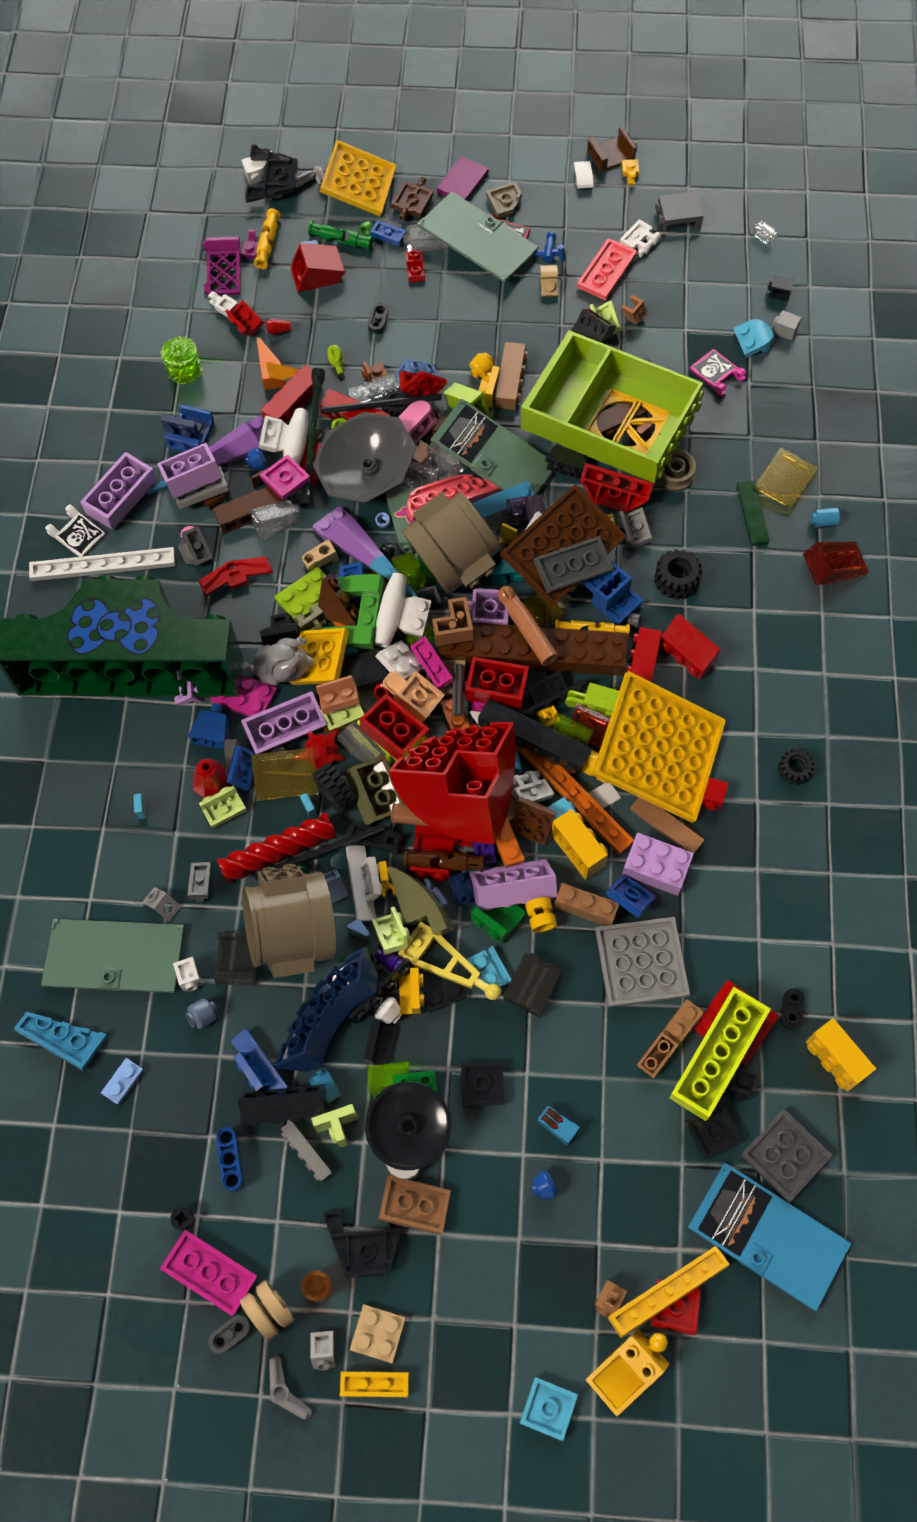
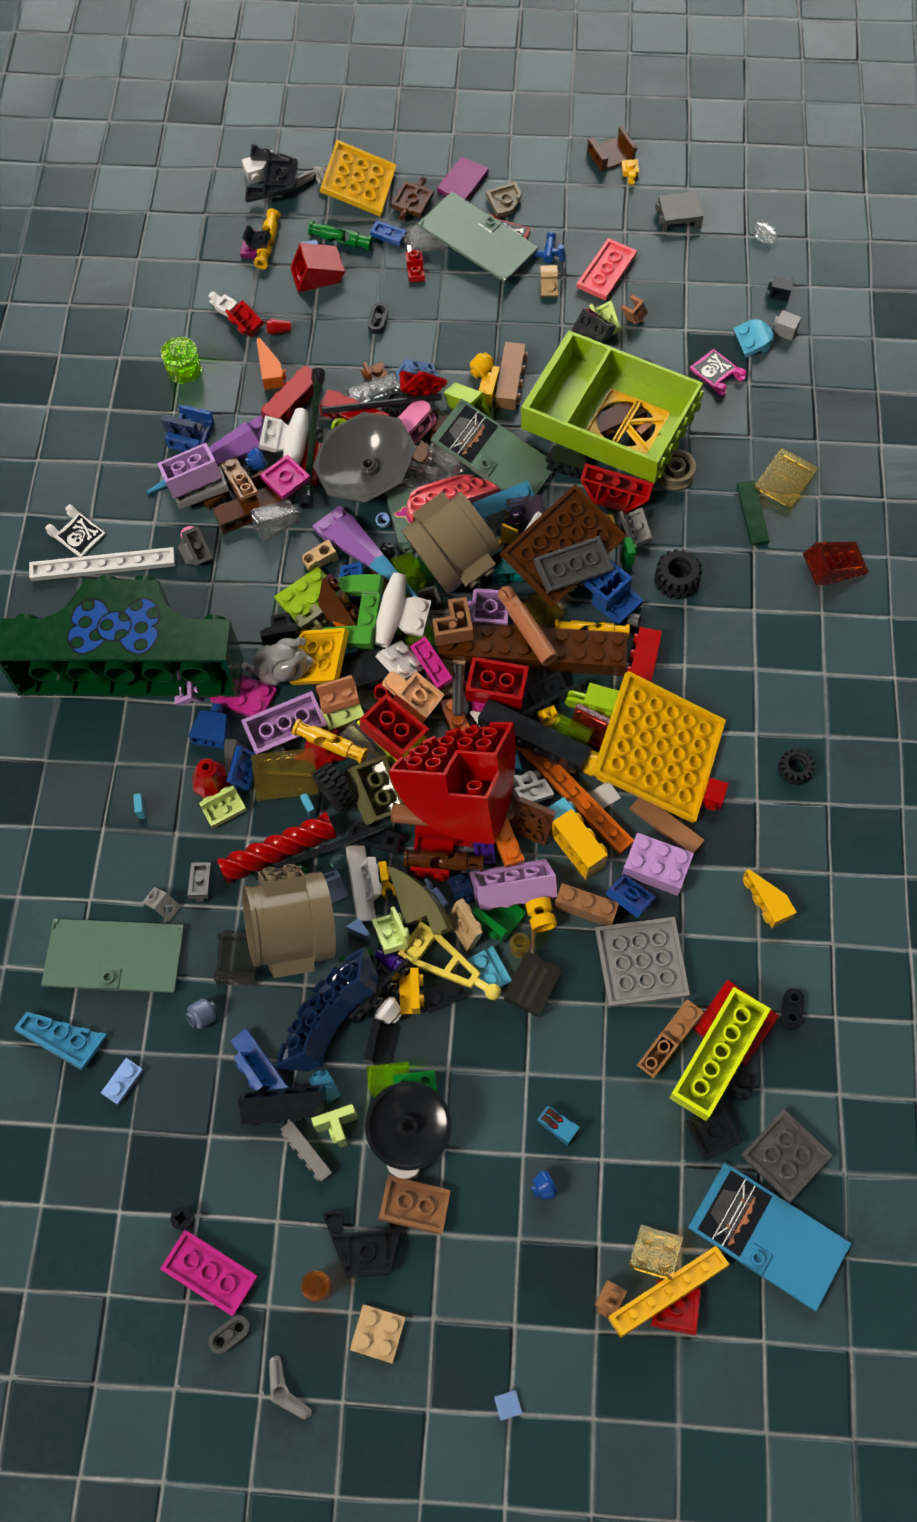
lavender brick [80,452,157,530] -> none
white bracket [173,957,203,992] -> none
red plate [198,556,273,598] -> none
magenta piece [203,236,241,296] -> none
blue beam [216,1127,244,1192] -> none
tan wheel [240,1280,294,1341] -> none
light orange sticker [265,362,299,380] -> none
light grey bracket [311,1331,336,1370] -> none
lime piece [327,345,344,376] -> none
yellow plate [340,1372,409,1397] -> none
bright green hinge [359,221,373,237] -> none
black plate [461,1061,504,1106] -> none
medium azure plate [520,1377,578,1441] -> none
white slope [574,161,593,189] -> none
yellow slope [586,1328,669,1416] -> none
white plate [620,220,661,258] -> none
red slope [659,614,721,680] -> none
yellow brick [806,1018,876,1092] -> none
dark azure brick [811,508,840,528] -> none
none -> medium nougat slope [220,458,258,500]
none -> black bracket [242,225,271,249]
none -> yellow piece [292,719,369,764]
none -> tan plate [448,899,483,952]
none -> light blue slope [494,1390,522,1421]
none -> clear yellow brick [509,933,530,958]
none -> green plate [620,537,637,572]
none -> clear yellow plate [629,1225,683,1281]
none -> yellow slope [743,869,797,928]

